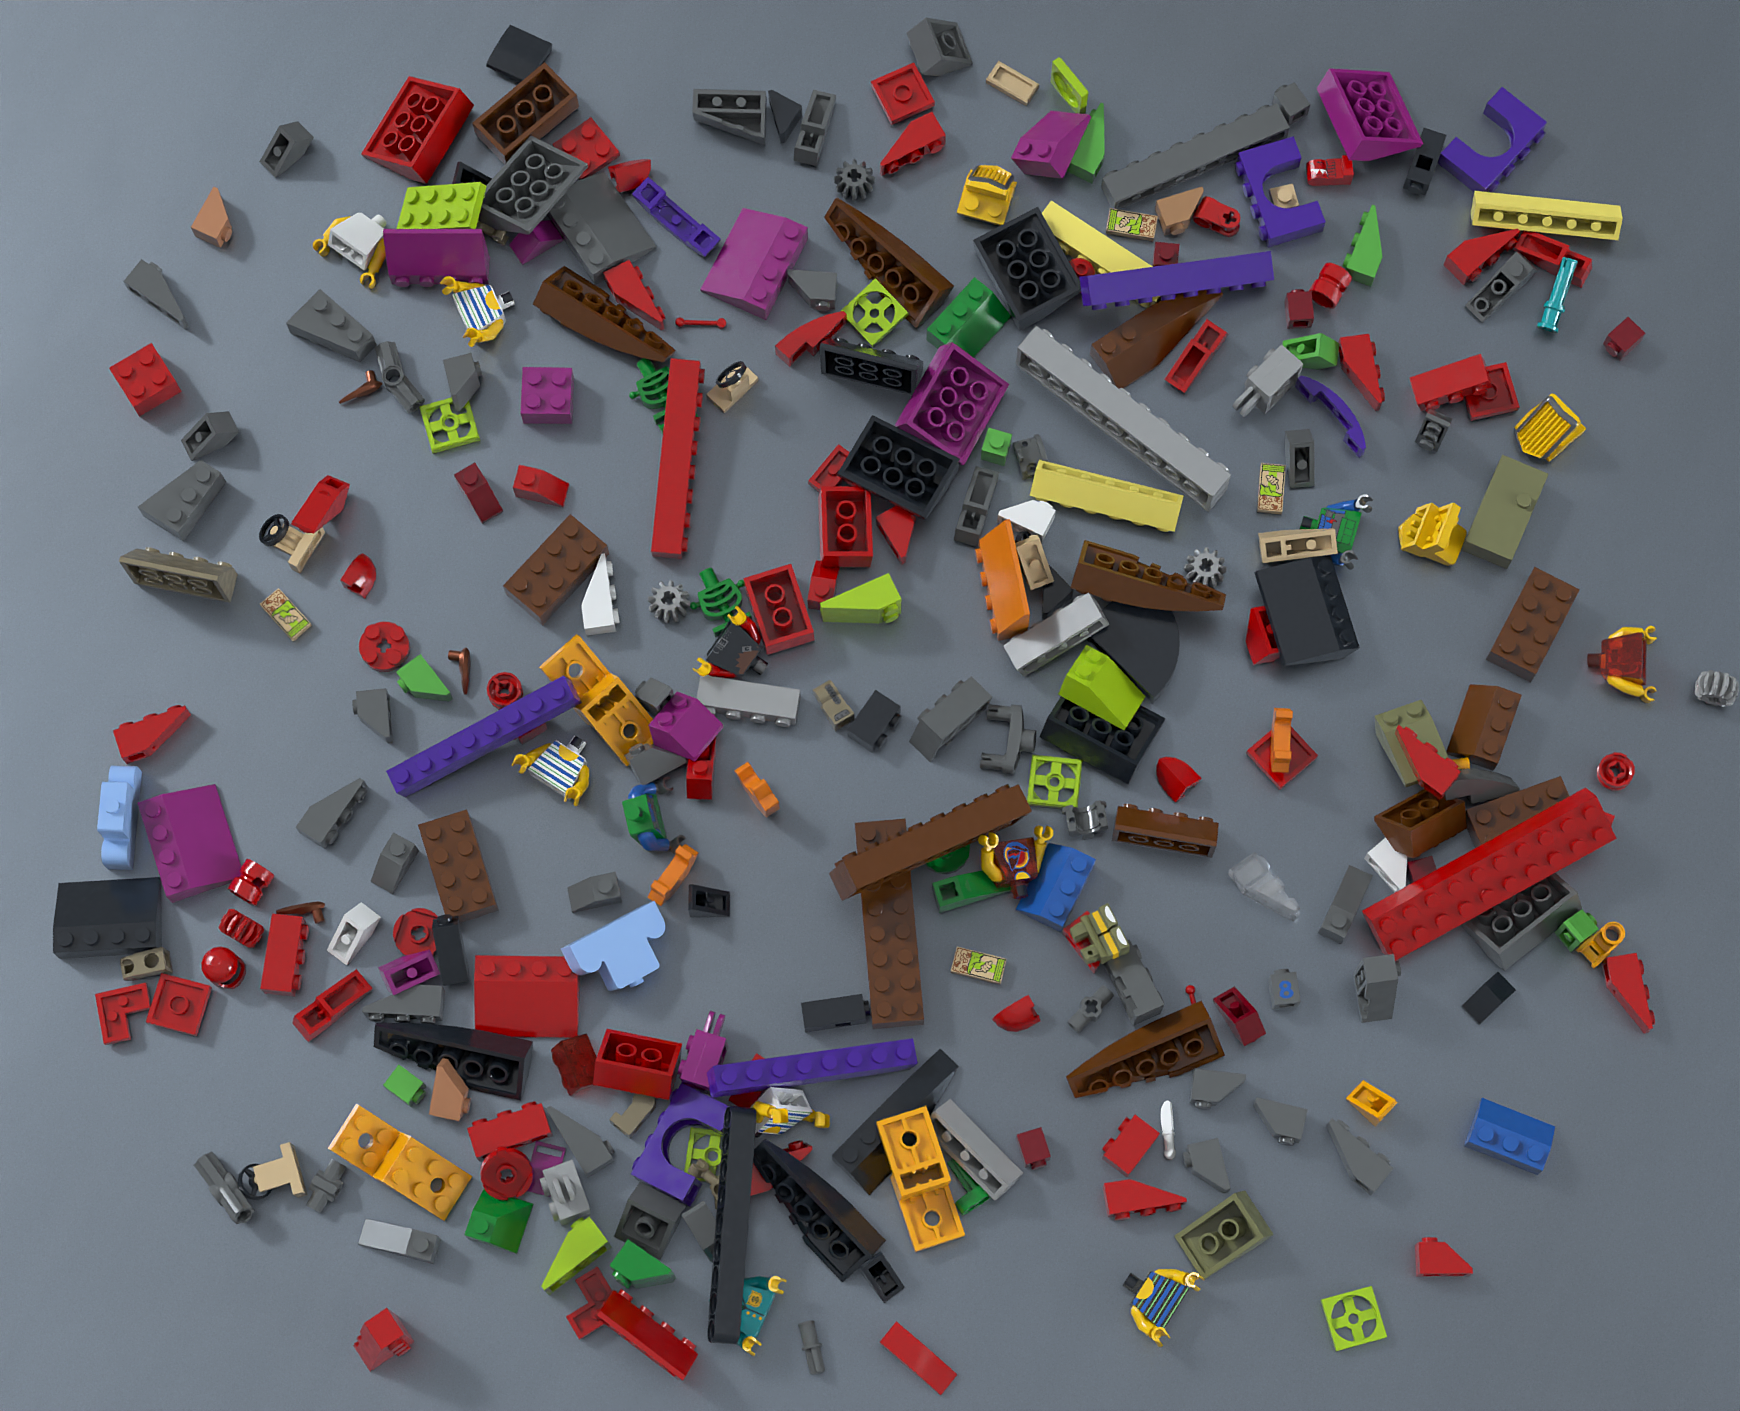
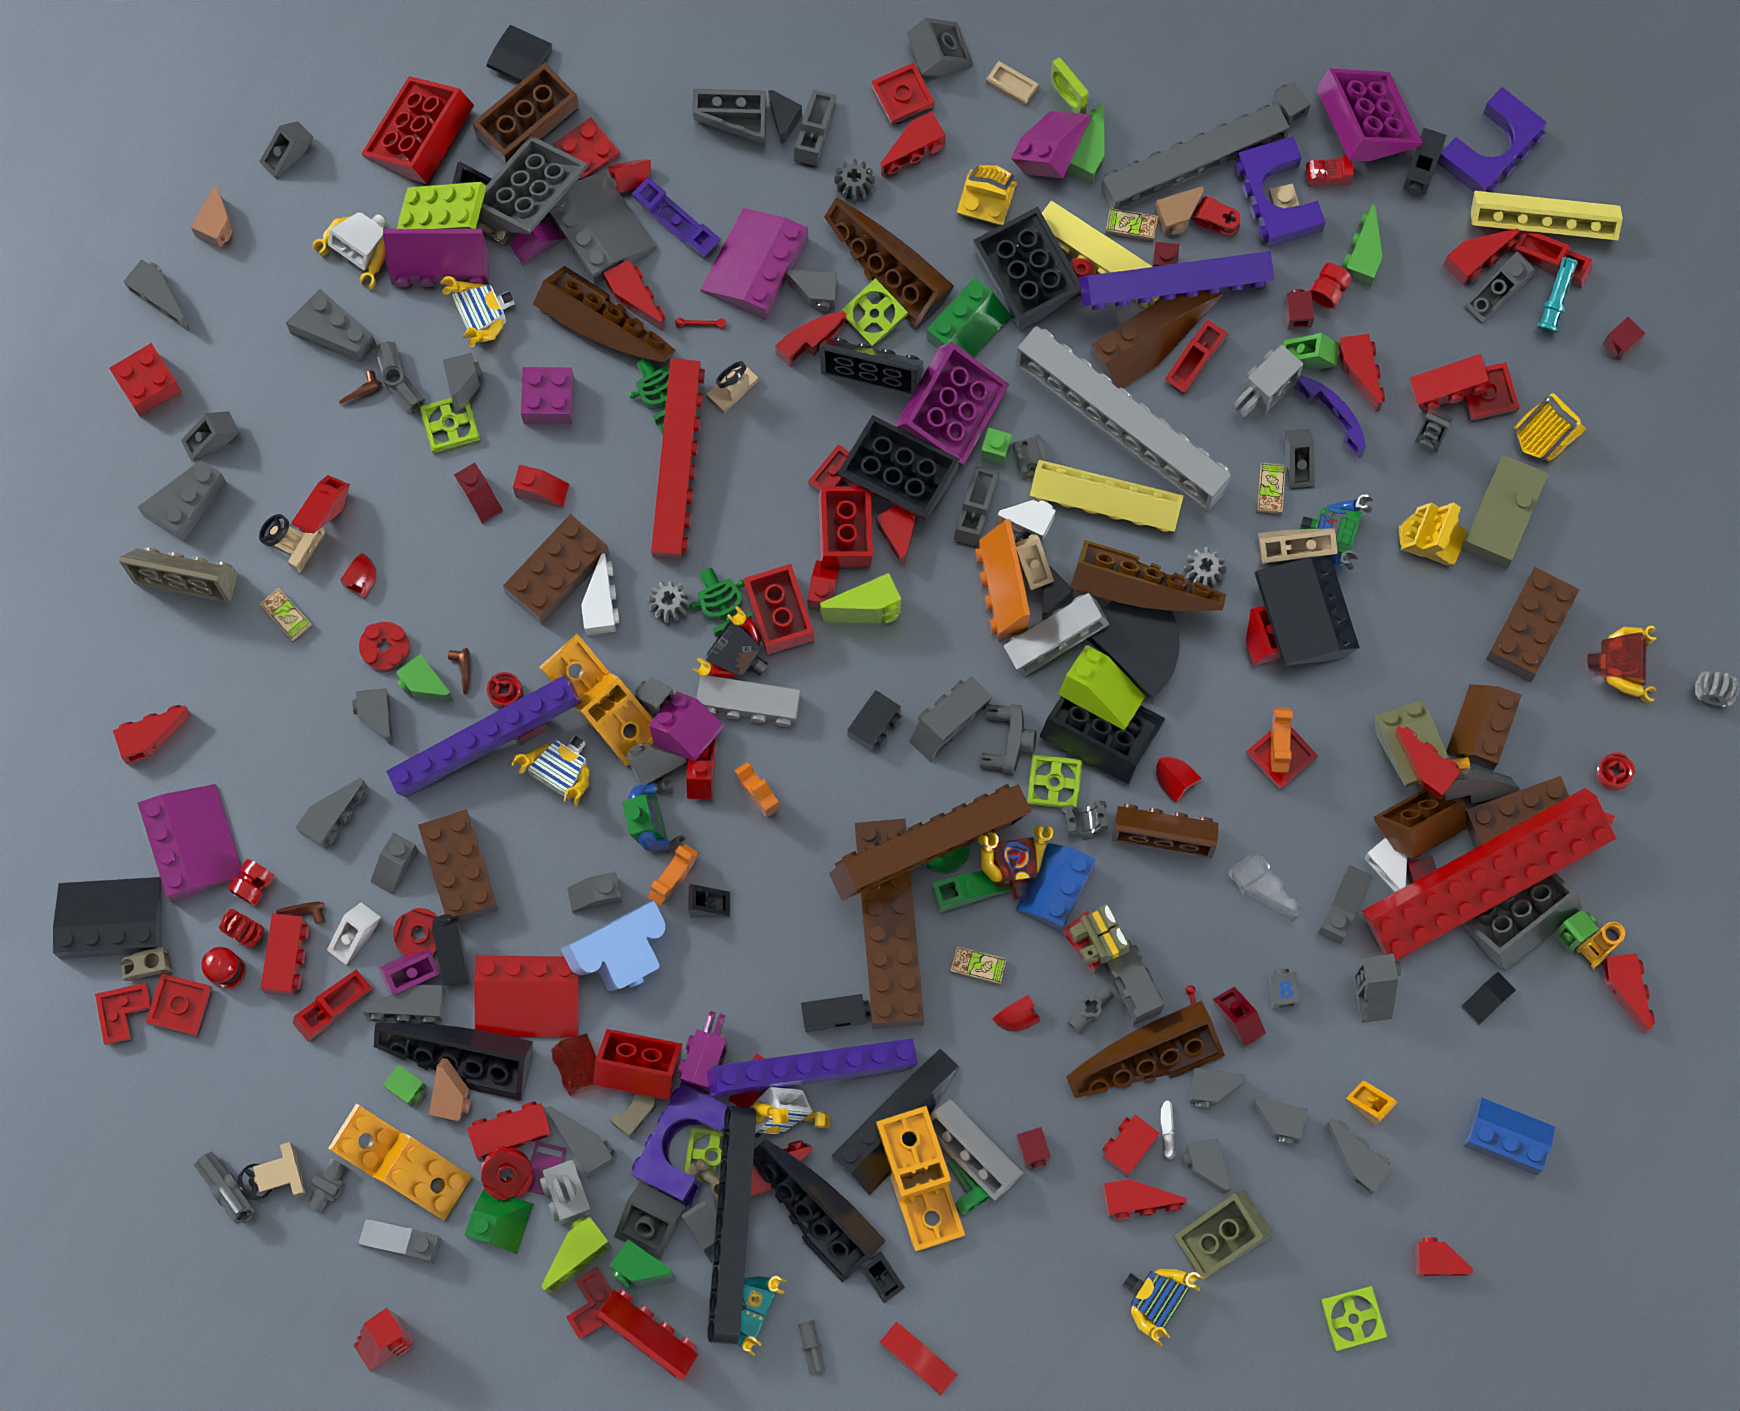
light blue brick [97,765,142,870] -> none
dark tan leg [812,680,855,732] -> none

